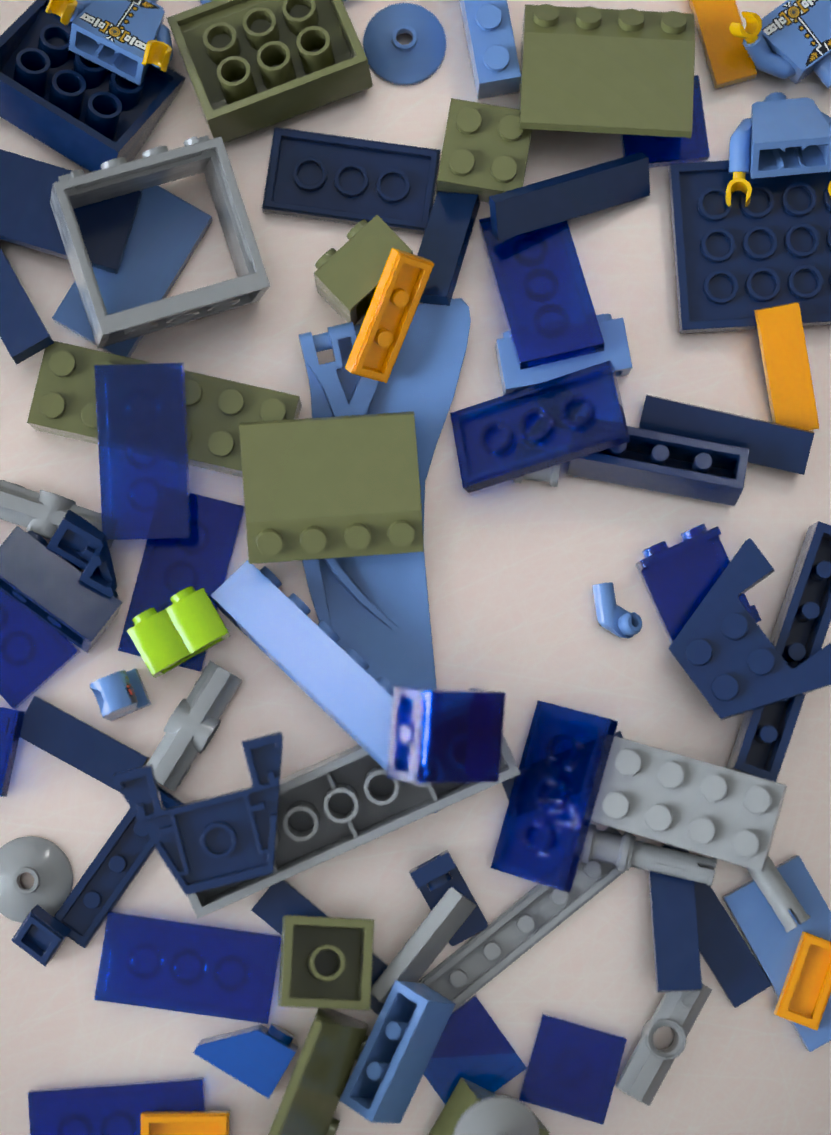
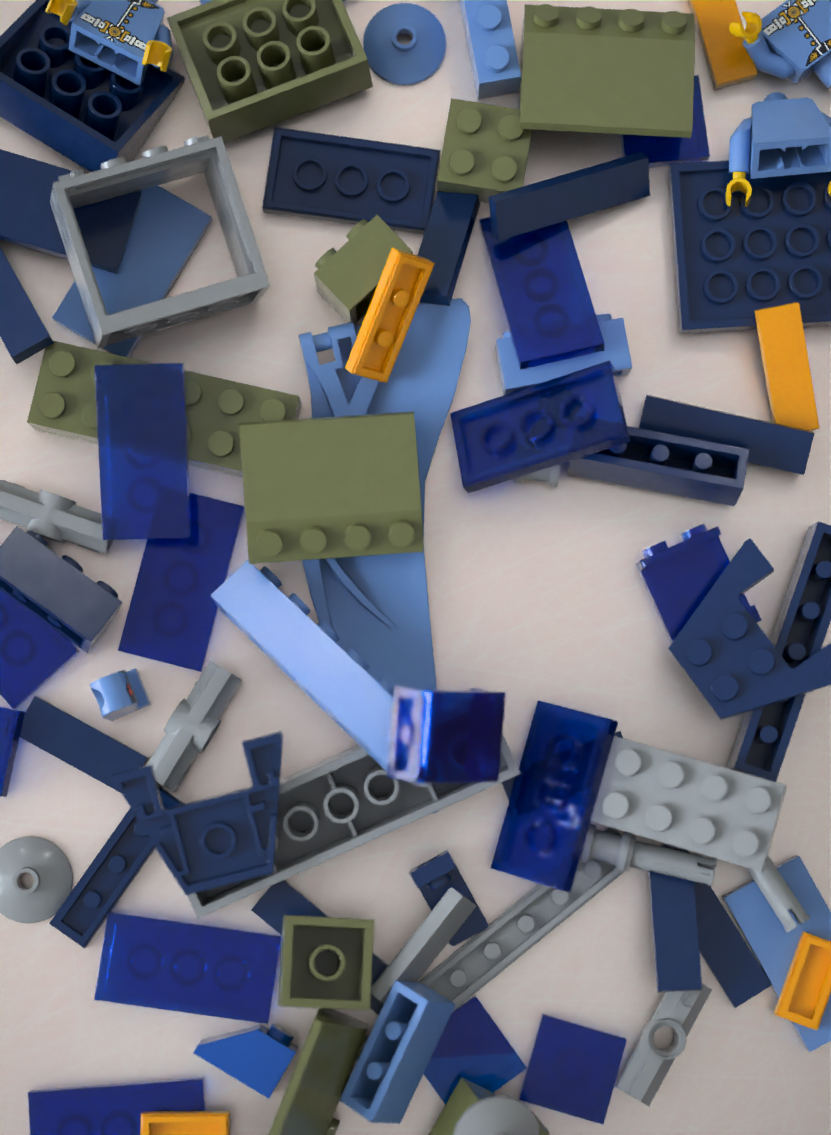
dark blue tile [11,905,71,967] -> none
dark blue slope [46,510,117,598] -> none
lime brick [127,586,231,678] -> none
medium blue arm [592,582,642,638] -> none

